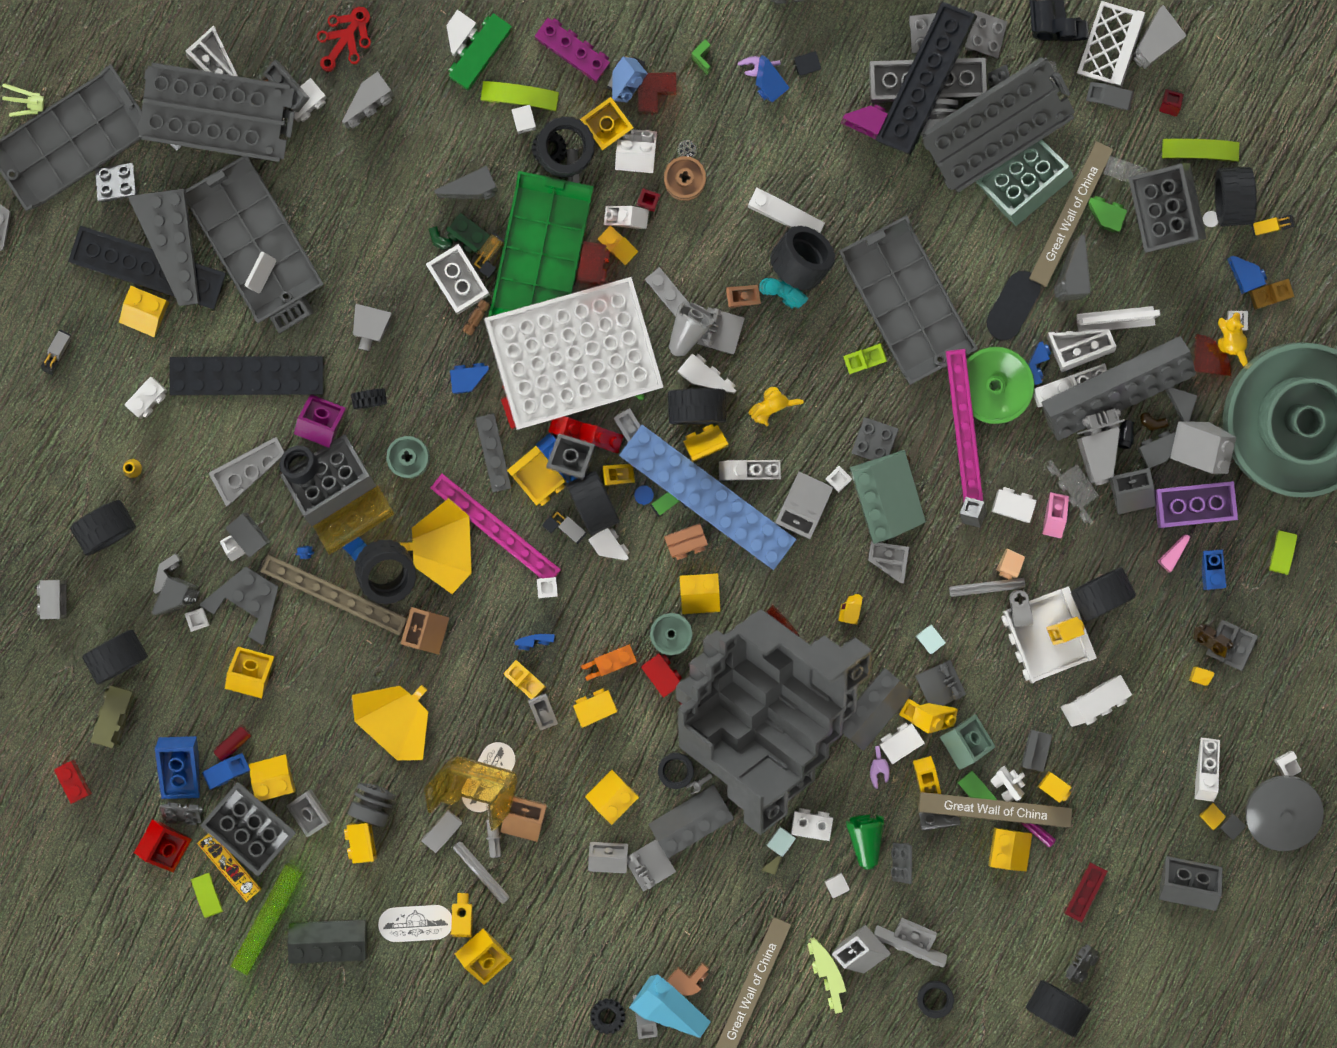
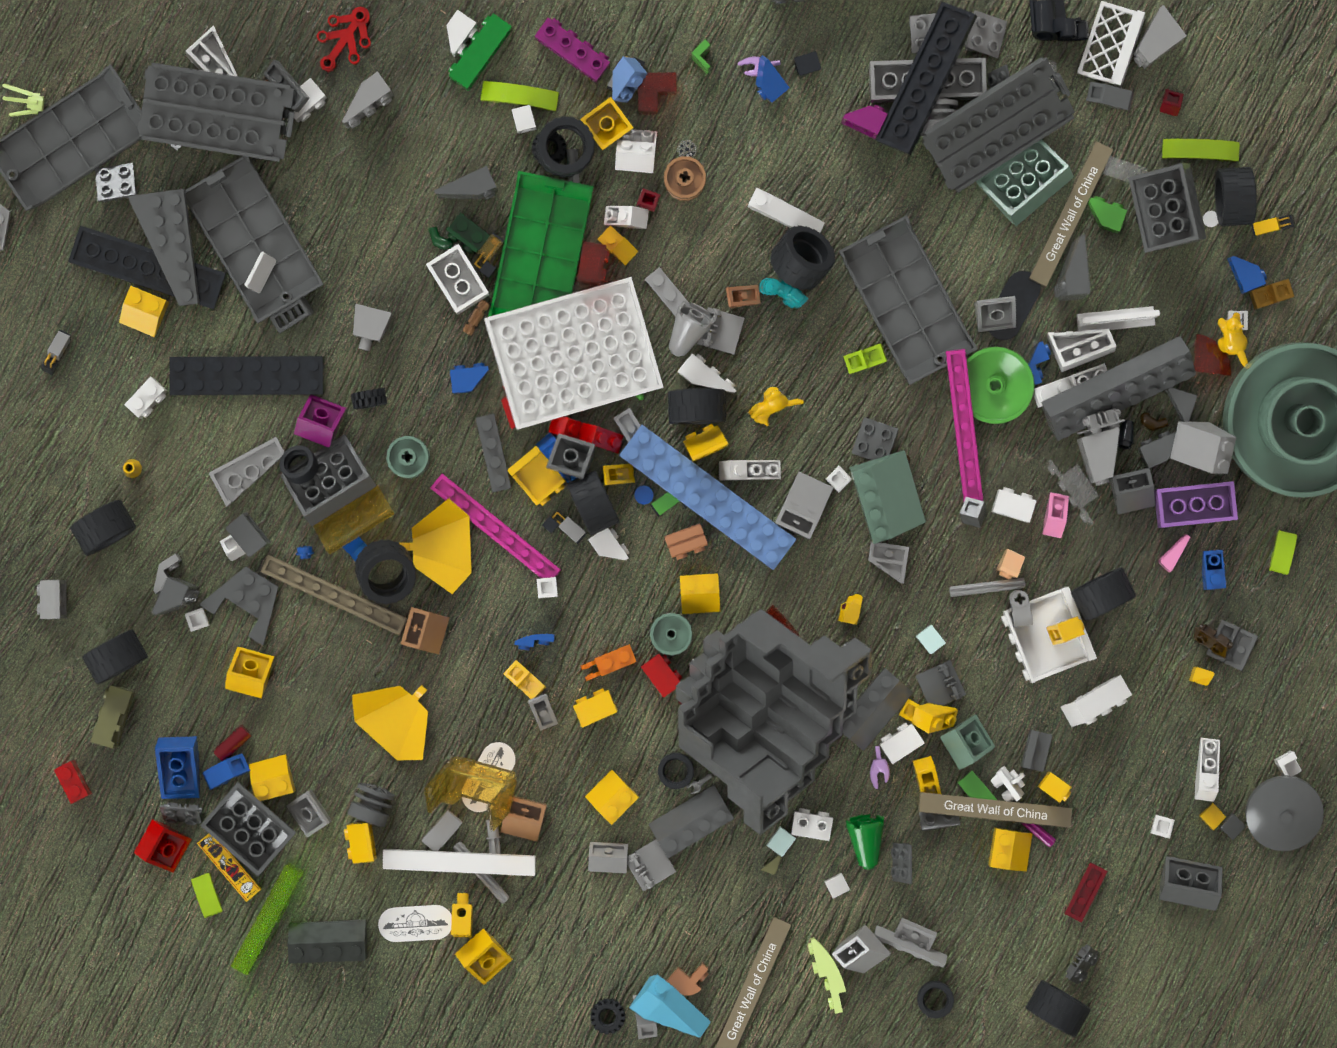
none -> white tile [383,849,536,876]
none -> light grey slope [974,296,1016,332]
none -> white tile [1150,814,1175,839]

